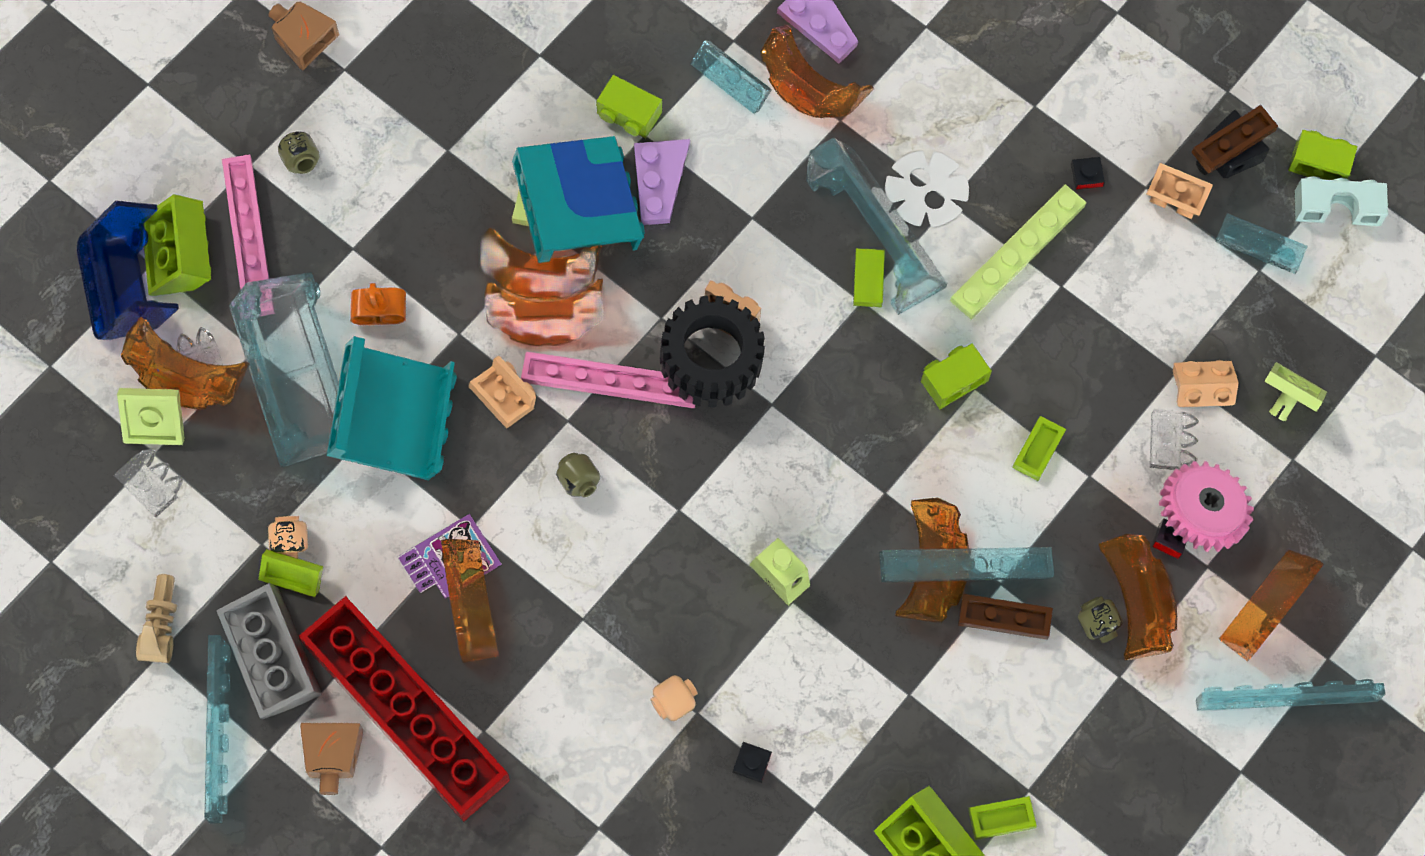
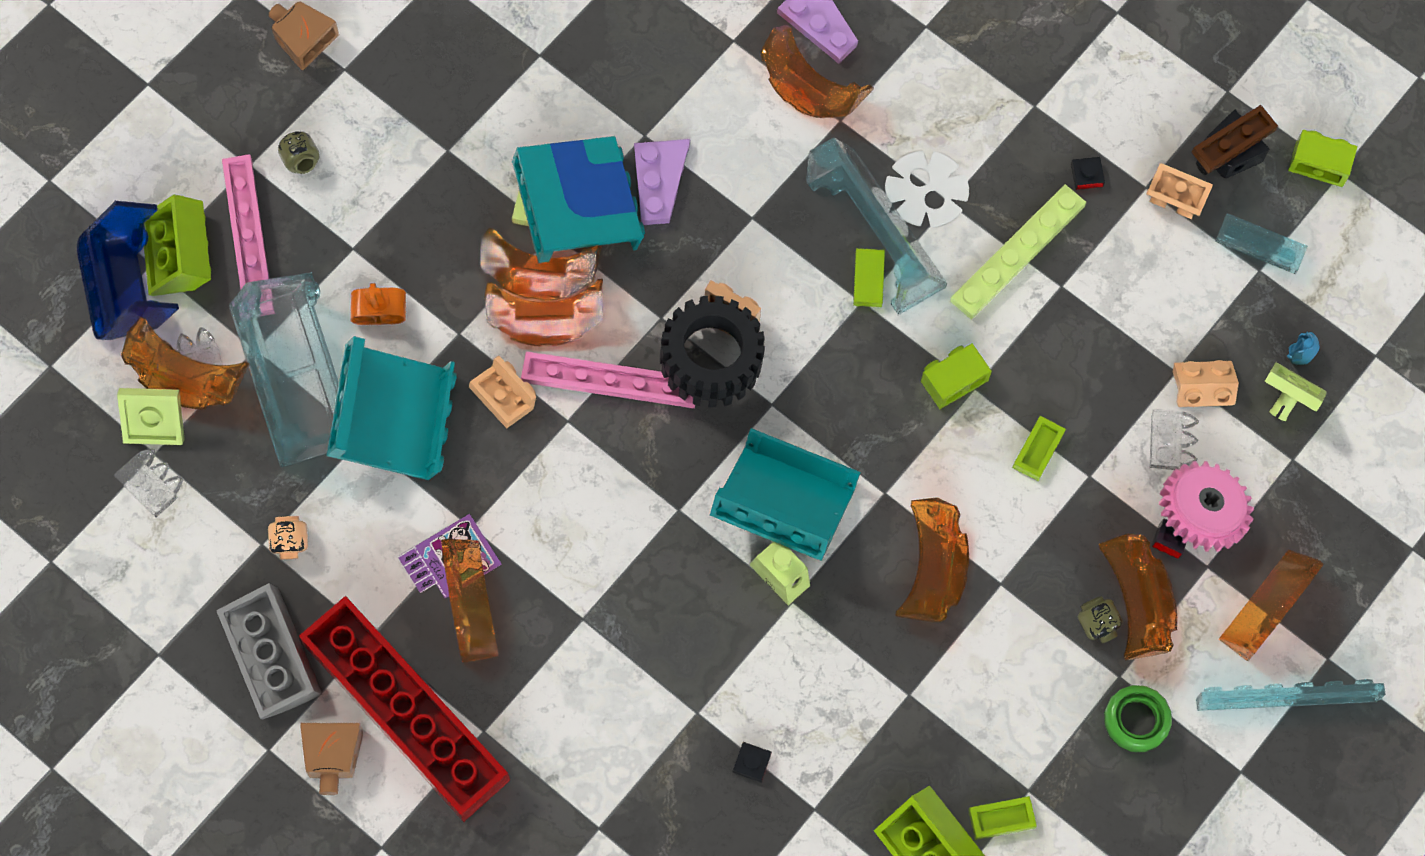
tan piece [136,574,177,663] -> none
clear light blue plate [204,635,231,824] -> none
lime tile [258,549,323,597] -> none
olive head [556,453,600,498] -> none
lime brick [596,75,662,139] -> none
light nougat head [650,675,698,721] -> none
clear light blue plate [690,40,772,114] -> none
clear light blue plate [879,547,1054,582] -> none
reddish brown plate [958,594,1053,640] -> none
light aqua arch [1295,176,1388,226] -> none
none -> teal panel [709,428,861,561]
none -> bright green wheel [1104,685,1172,752]
none -> dark azure plate [1287,331,1320,365]

